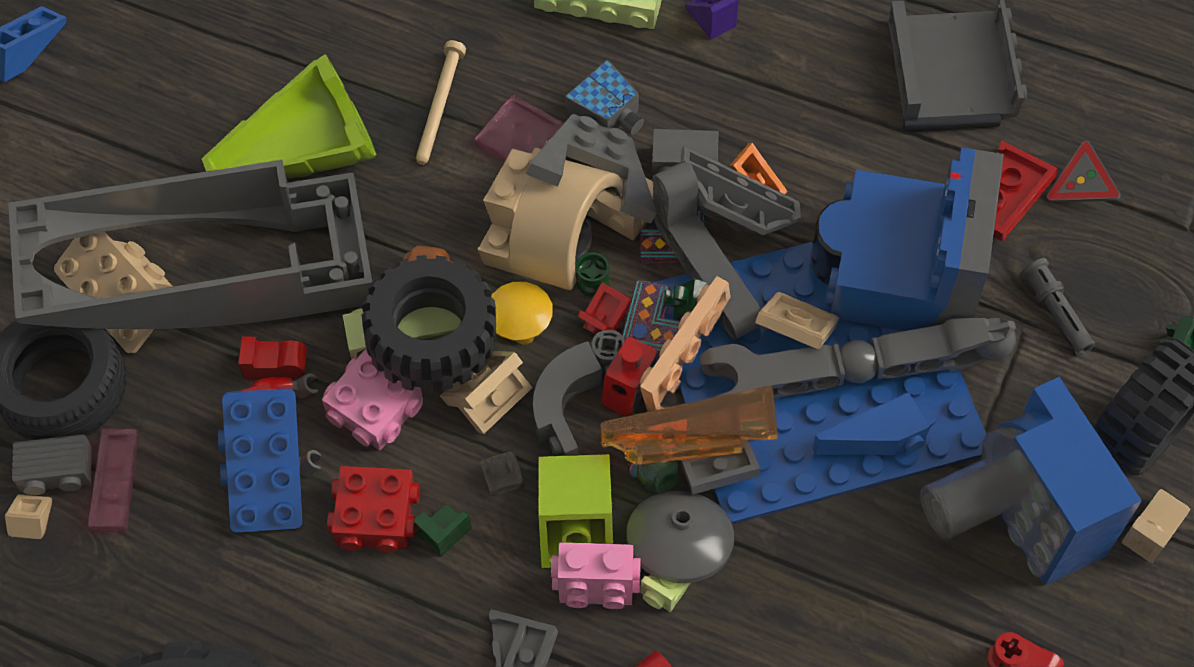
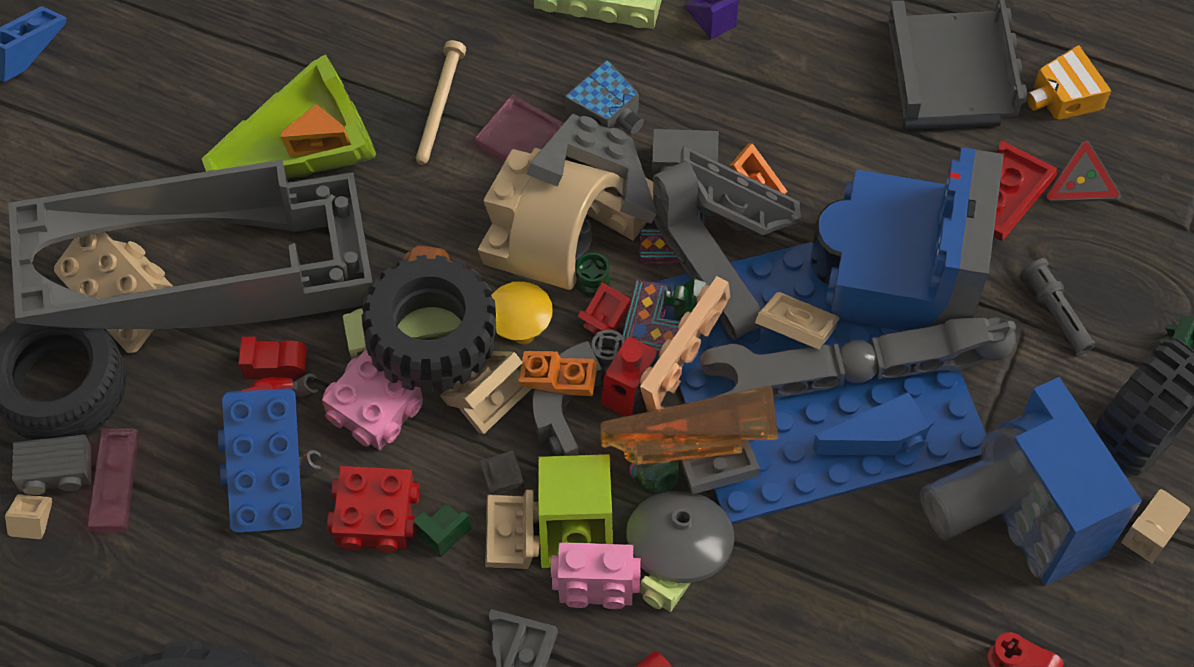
none -> orange slope [281,104,351,157]
none -> tan bracket [485,490,539,569]
none -> orange slope [518,351,598,396]
none -> light orange torso [1027,46,1111,120]

